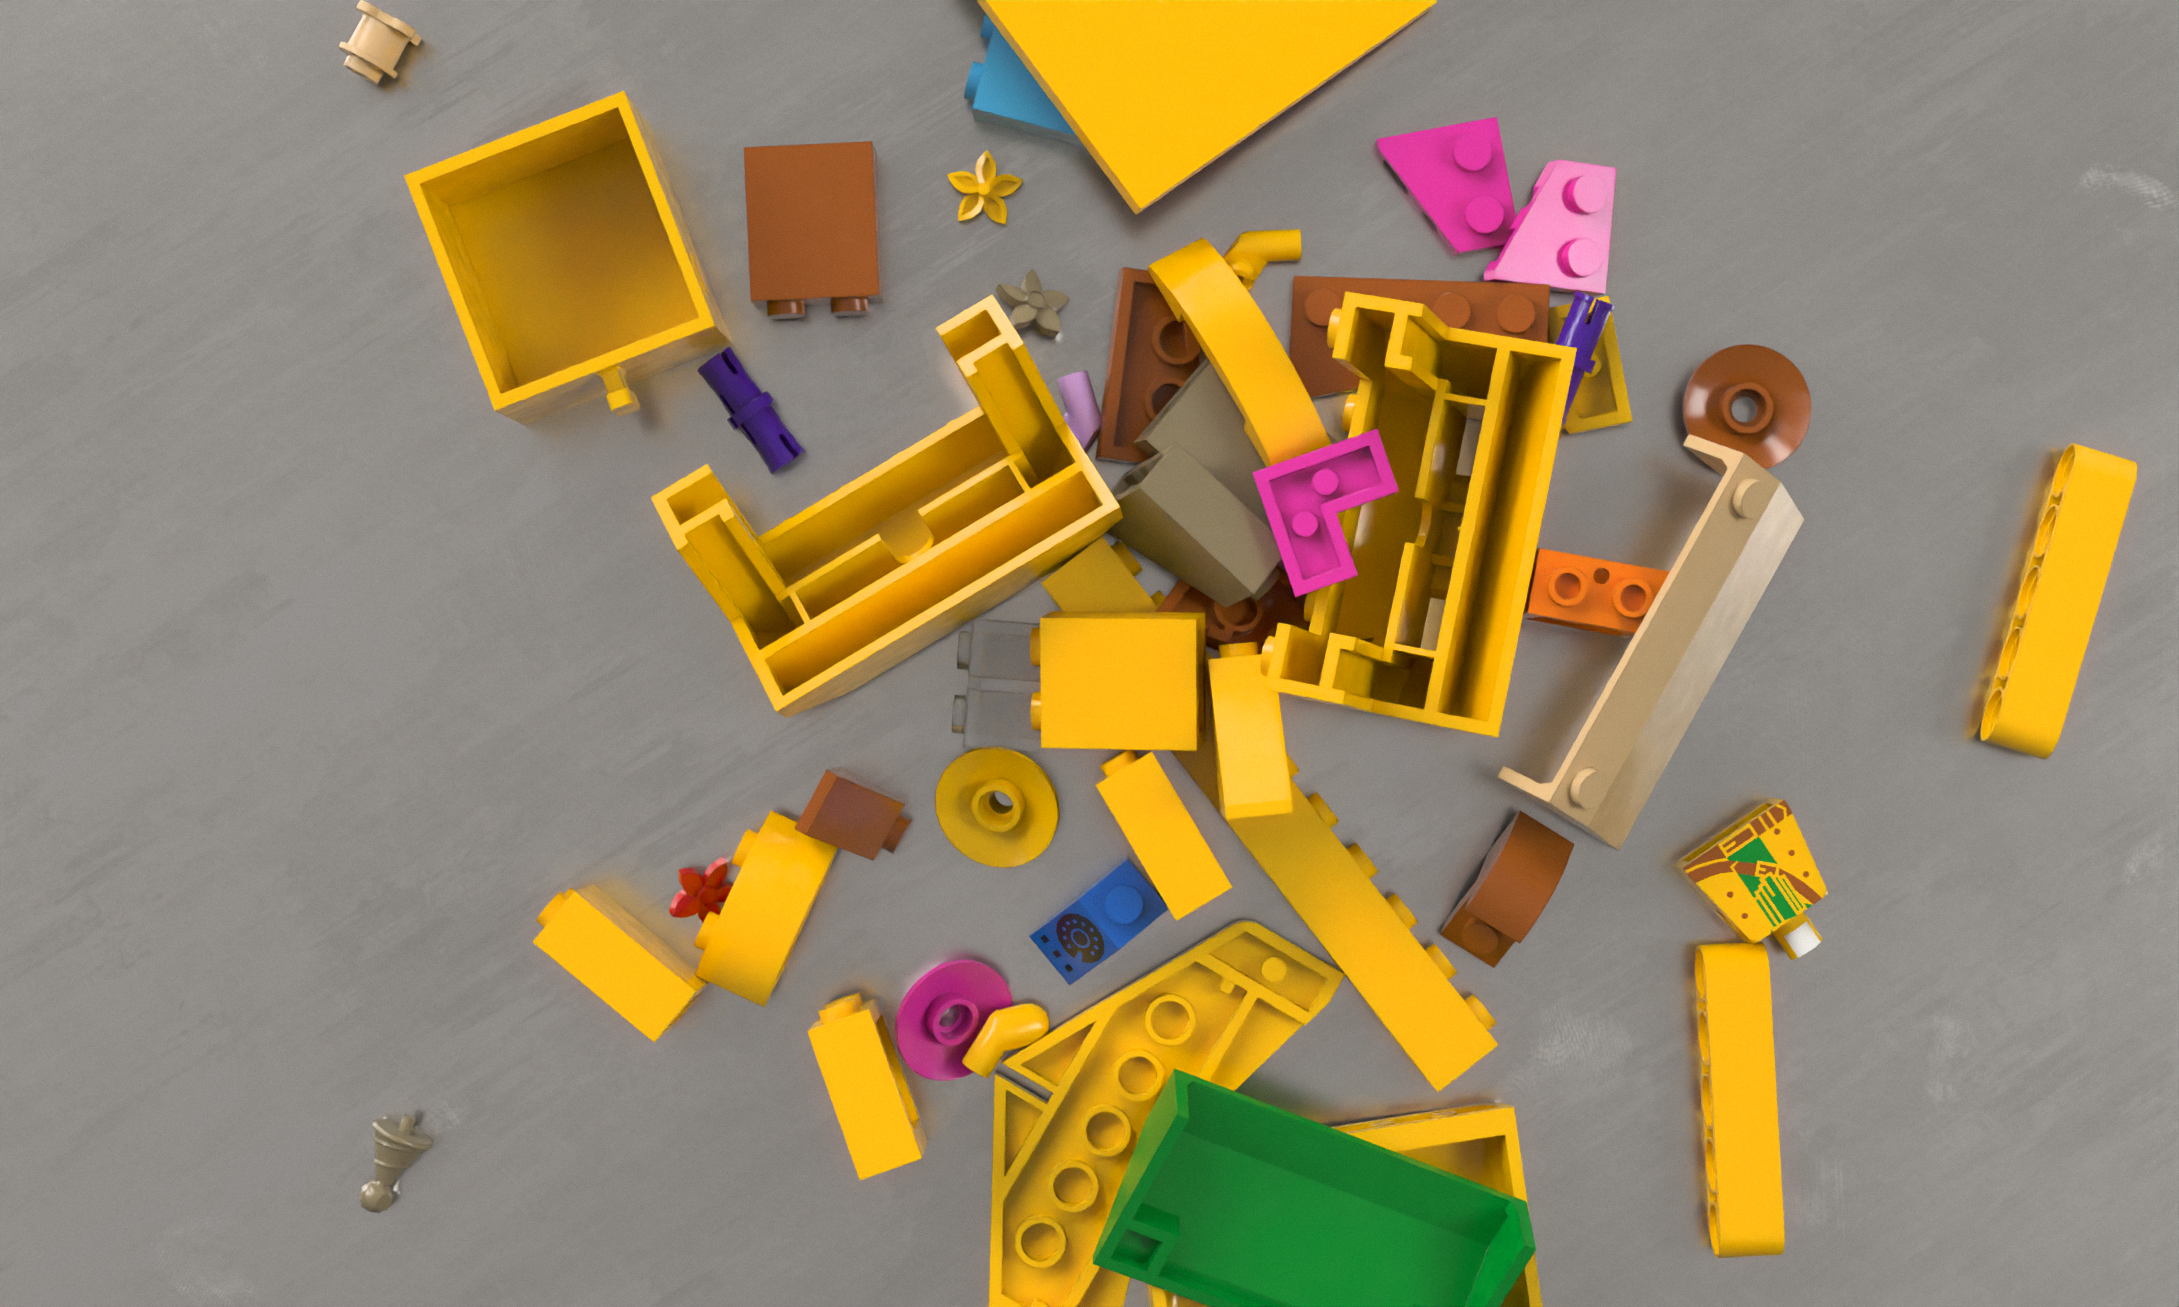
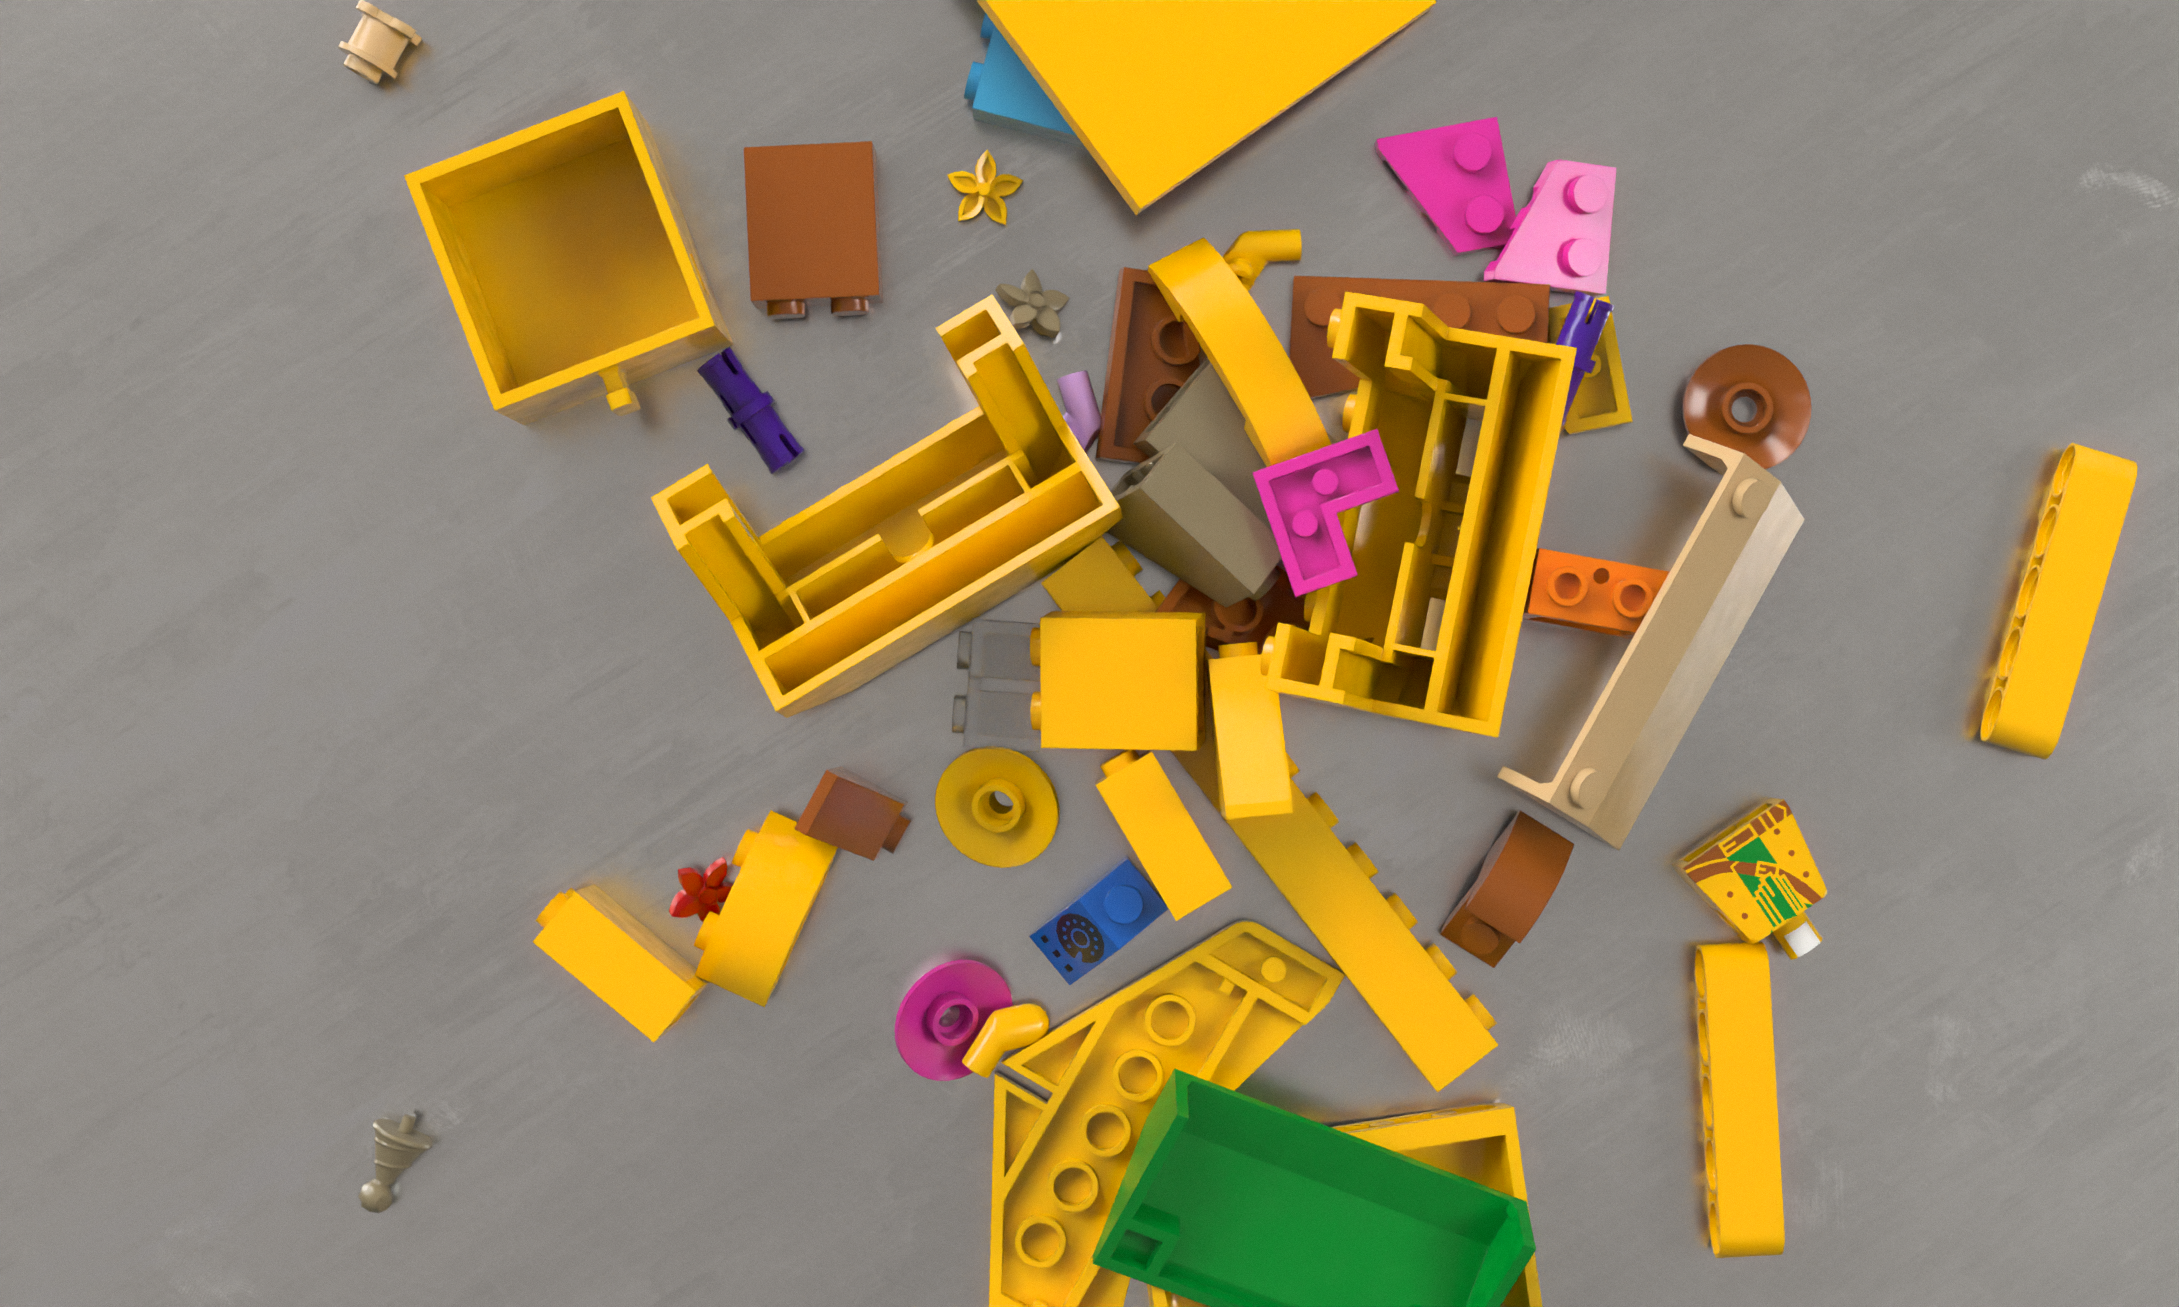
yellow window [807,992,928,1180] -> none

